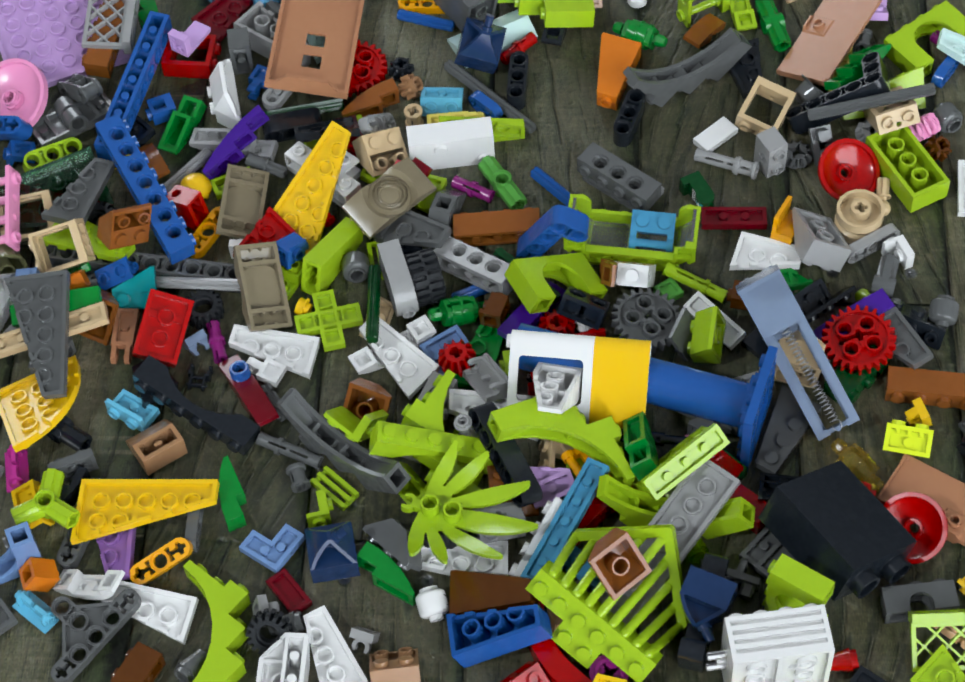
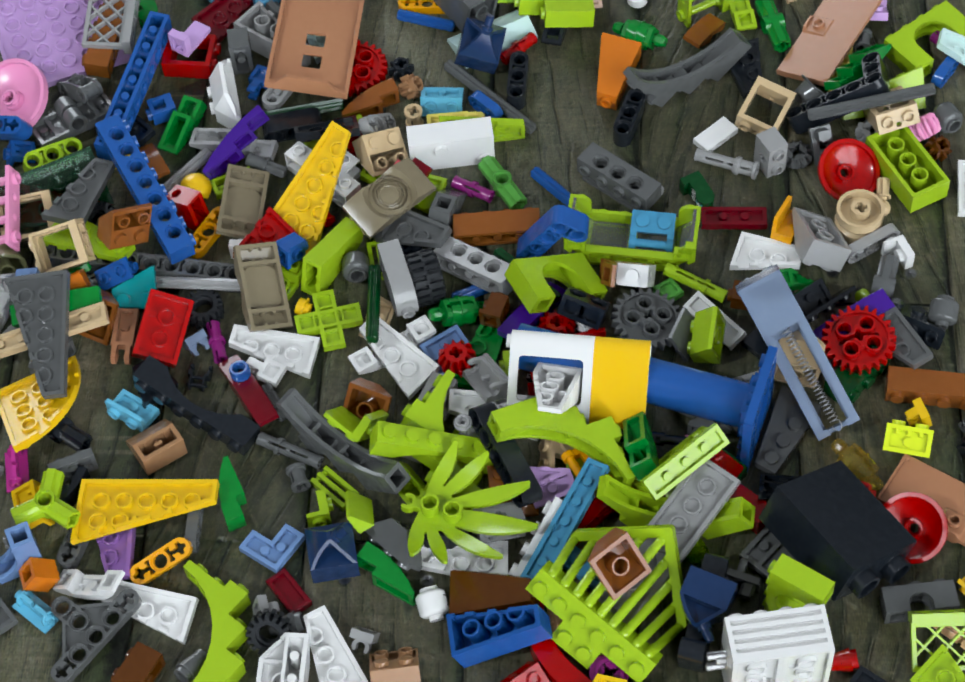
none -> lime slope [345,490,374,534]

